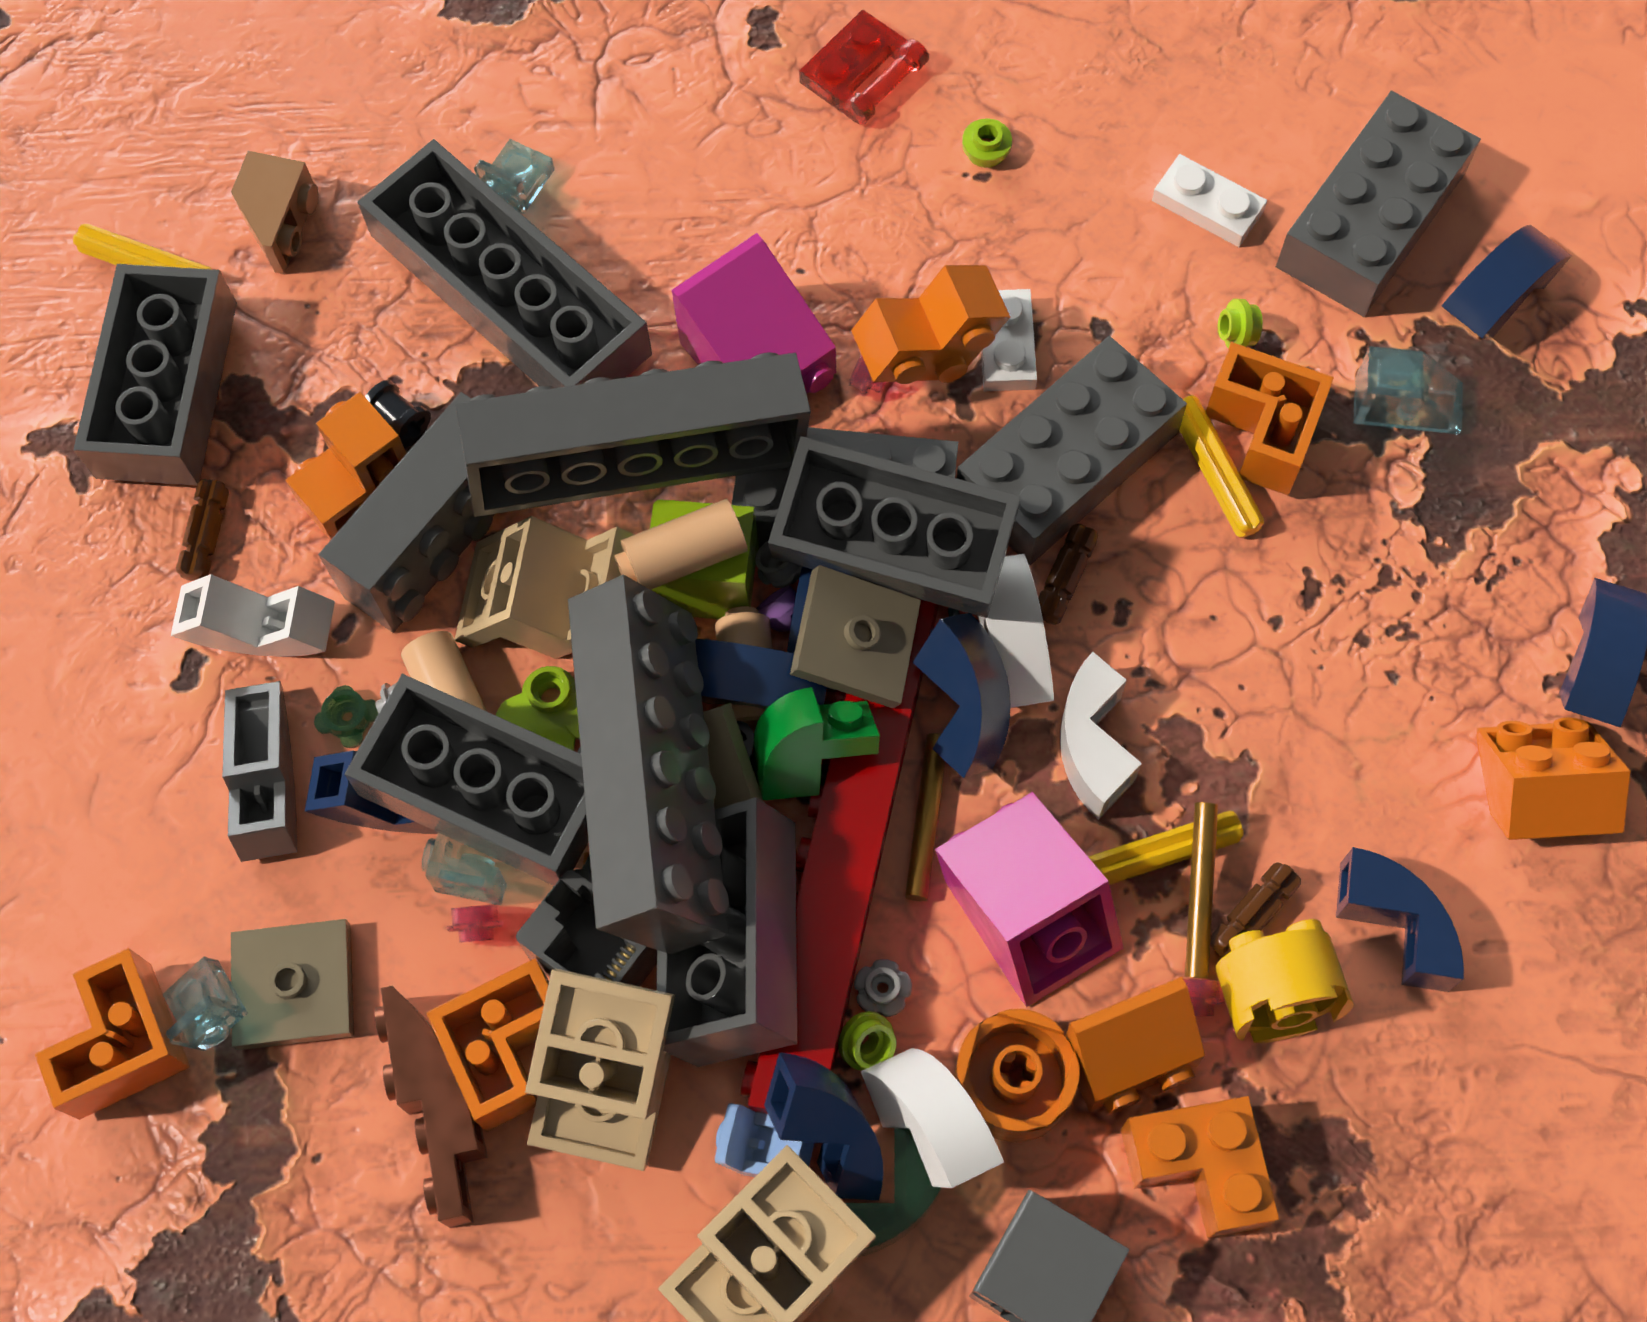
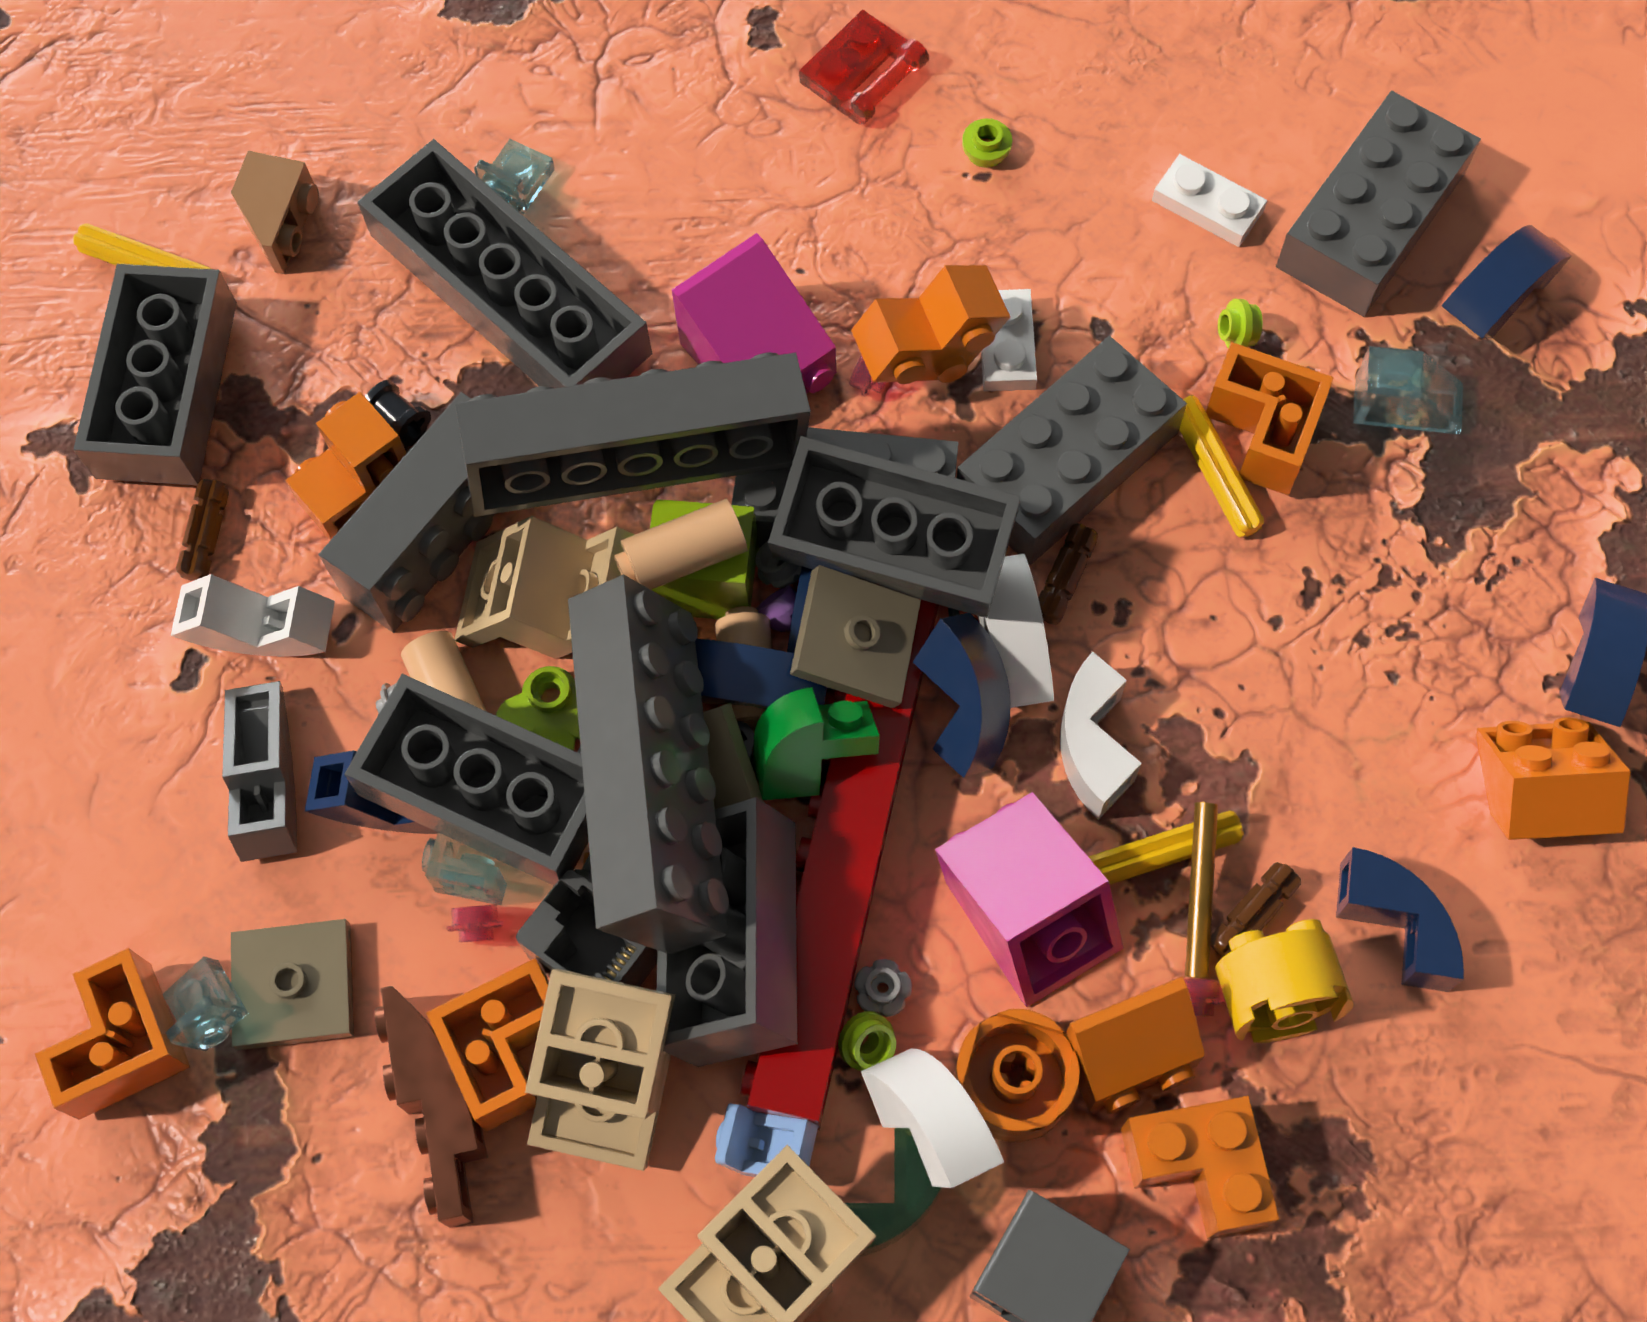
clear green plate [314,685,379,748] -> none
dark blue brick [764,1052,884,1201] -> none
pearl gold bar [905,733,946,901] -> none

